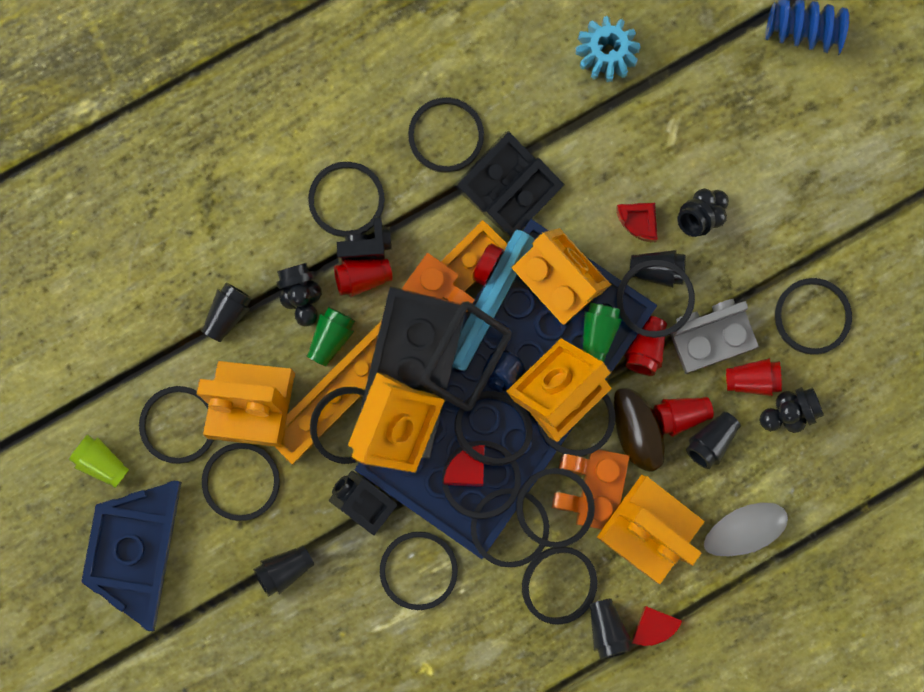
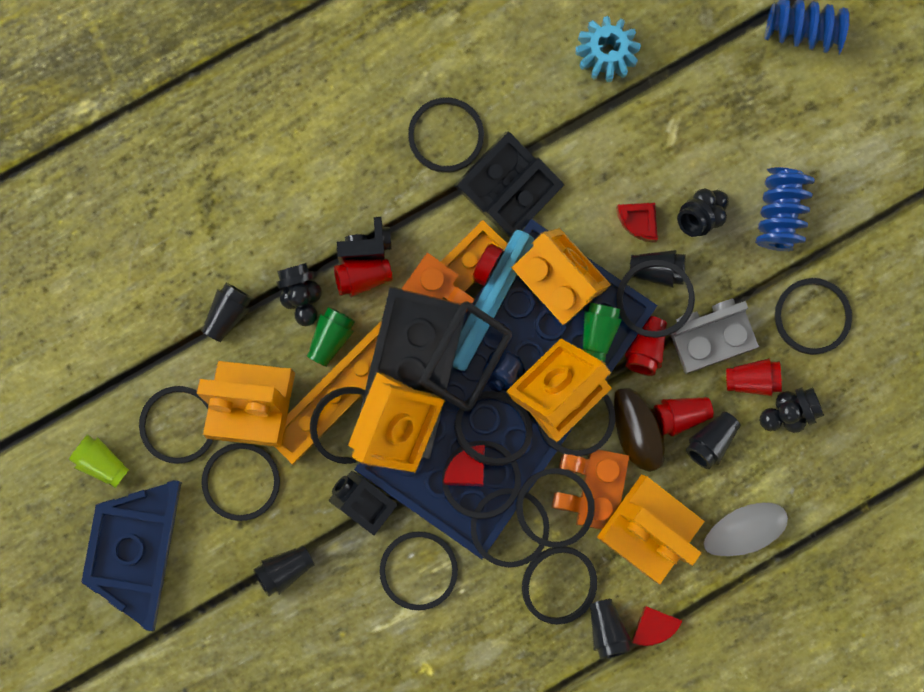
black piece [308,162,385,237] -> none
none -> blue piece [755,167,815,251]

